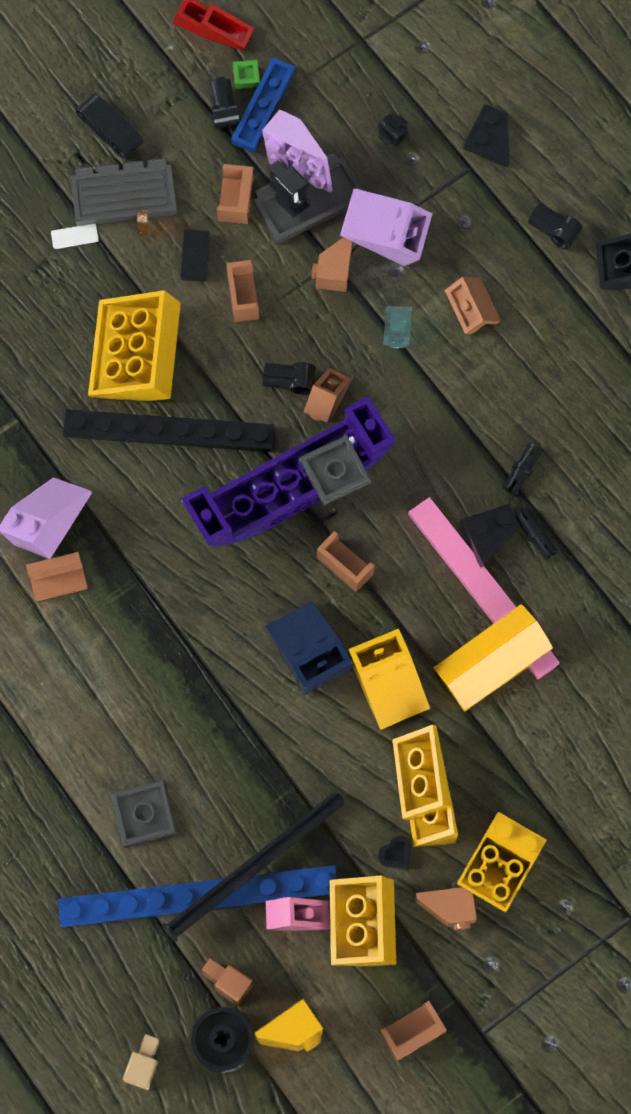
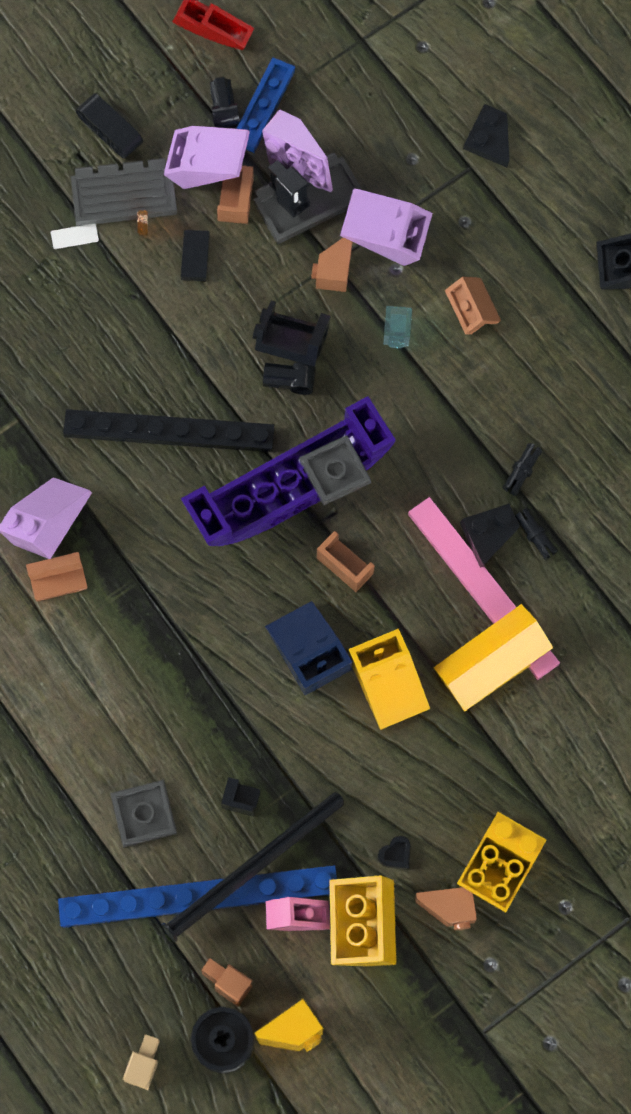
yellow slope [88,290,181,401] -> none
nougat panel [226,260,259,322] -> none
bright green plate [233,60,260,89] -> none
nougat slope [304,368,352,423] -> none
black gear [378,114,409,145] -> none
nougat panel [379,1001,447,1062] -> none
yellow slope [393,725,458,847] -> none
black piece [528,203,583,250] -> none
none -> lavender slope [164,126,250,189]
none -> black panel [221,777,260,817]
none -> black panel [253,300,331,367]

